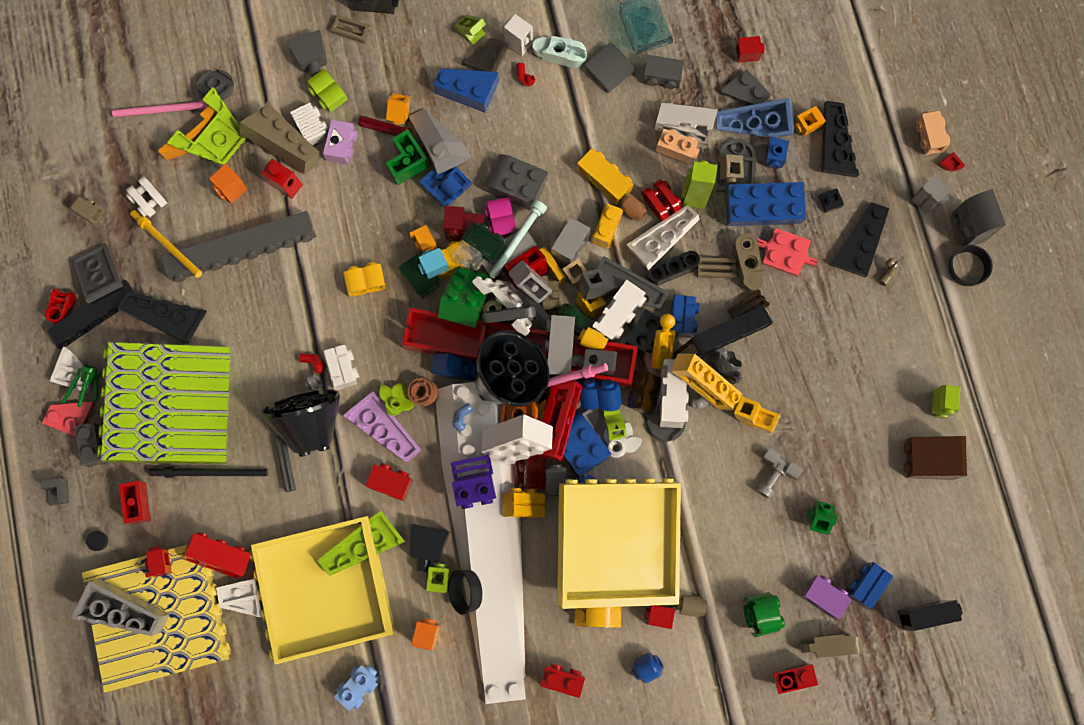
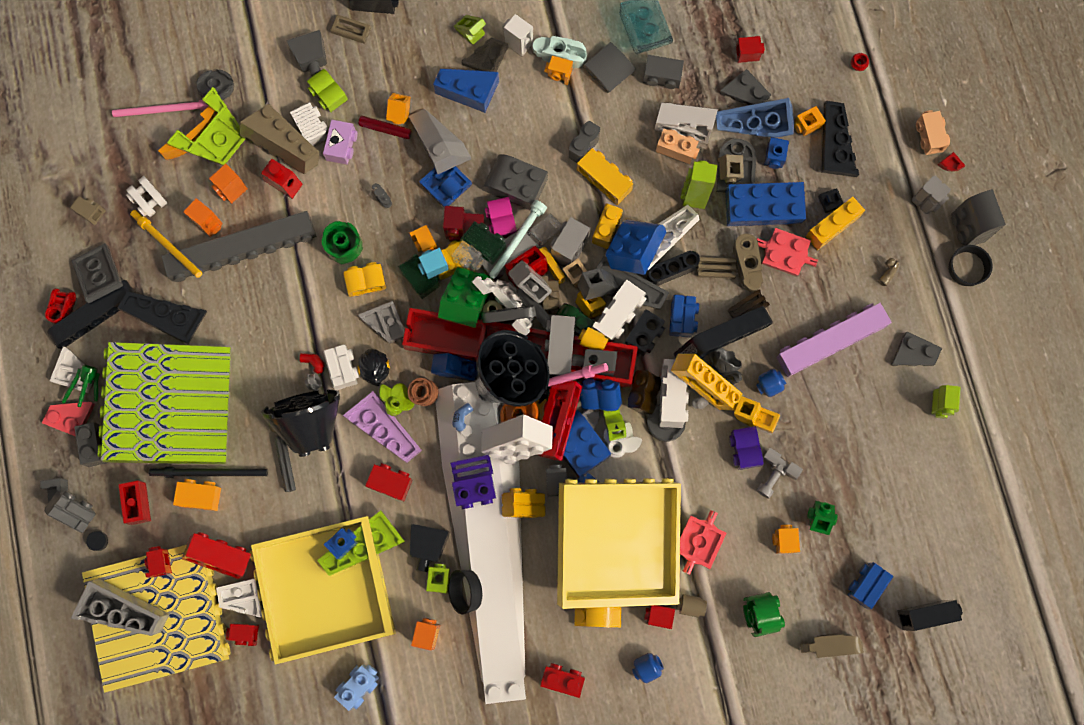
green brick [386,129,429,185] -> none
clear red brick [514,454,546,490] -> none
red arm [516,63,536,87] -> none
medium nougat brick [620,195,648,222] -> none
red brick [641,179,682,222] -> none
yellow plate [651,314,676,369] -> none
red slope [773,663,818,694] -> none
medium lavender brick [801,575,852,620] -> none
black wing [830,202,890,278] -> none
reddish brown slope [904,436,967,480] -> none
none -> dark grey brick [44,491,96,533]
none -> light orange brick [173,479,221,511]
none -> orange brick [184,198,223,237]
none -> red brick [226,624,259,646]
none -> green brick [321,221,363,265]
none -> blue brick [324,528,357,560]
none -> black hair [357,349,390,386]
none -> light grey wing [358,301,405,344]
none -> dark grey piece [372,183,392,208]
none -> clear tile [527,213,562,247]
none -> light orange brick [544,56,573,85]
none -> dark grey brick [569,121,600,163]
none -> blue brick [606,219,666,275]
none -> coral plate [680,510,727,575]
none -> dark purple brick [729,426,764,470]
none -> blue head [756,369,787,397]
none -> light orange brick [772,525,800,554]
none -> lavender brick [776,303,892,378]
none -> yellow brick [805,197,865,251]
none -> red plate [850,53,869,71]
none -> dark grey wing [891,332,942,366]

